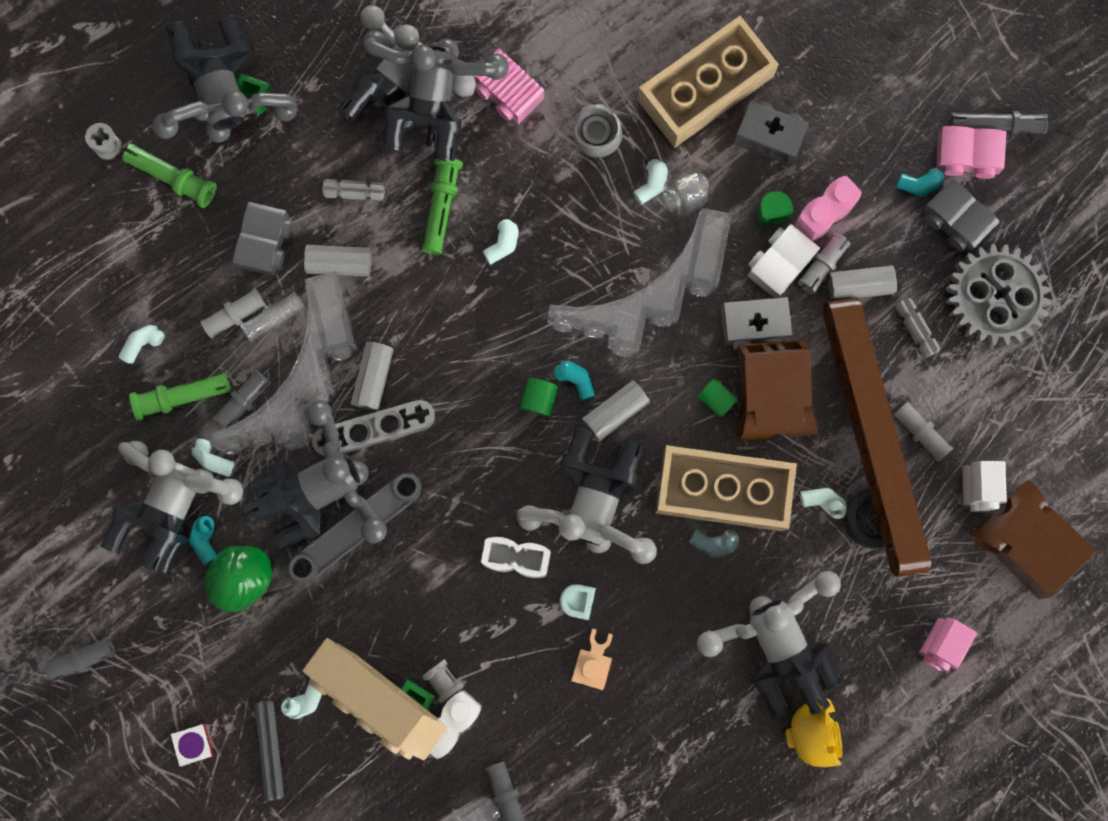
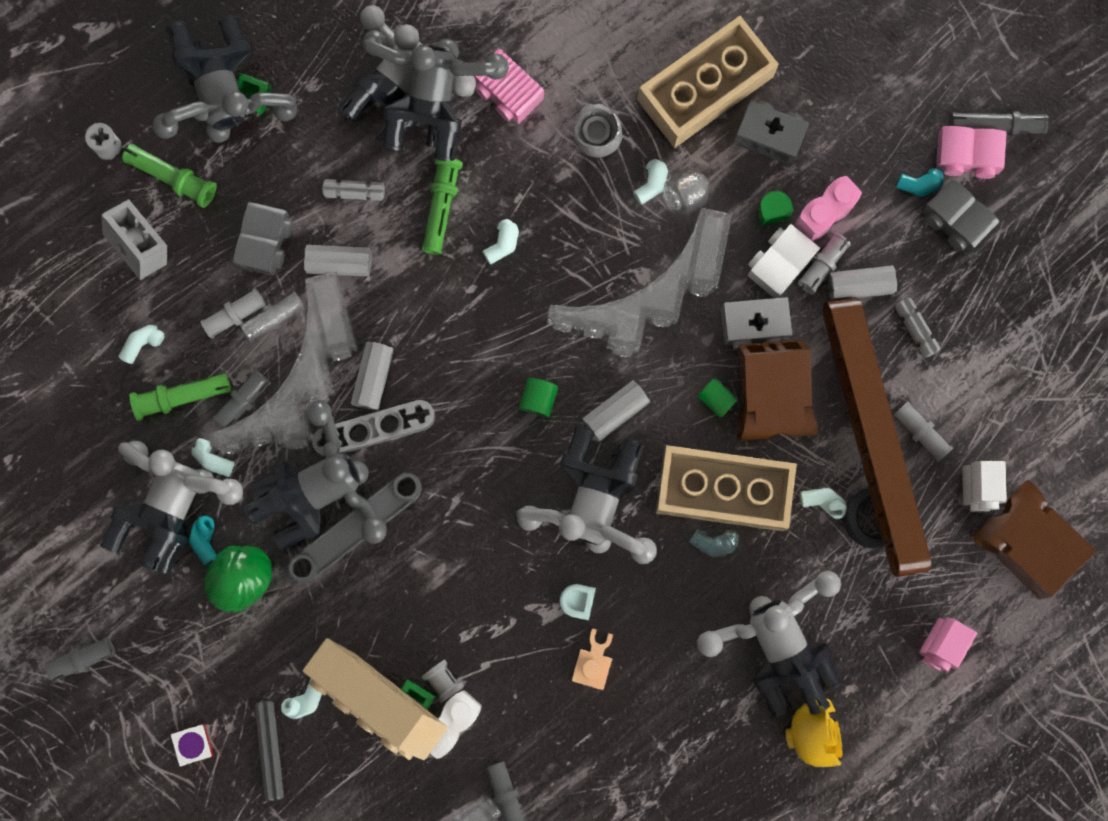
white brick [481,537,551,578] -> none
teal arm [554,361,595,401] -> none
light grey gear [945,244,1052,348] -> none
none -> light grey brick [102,199,167,280]

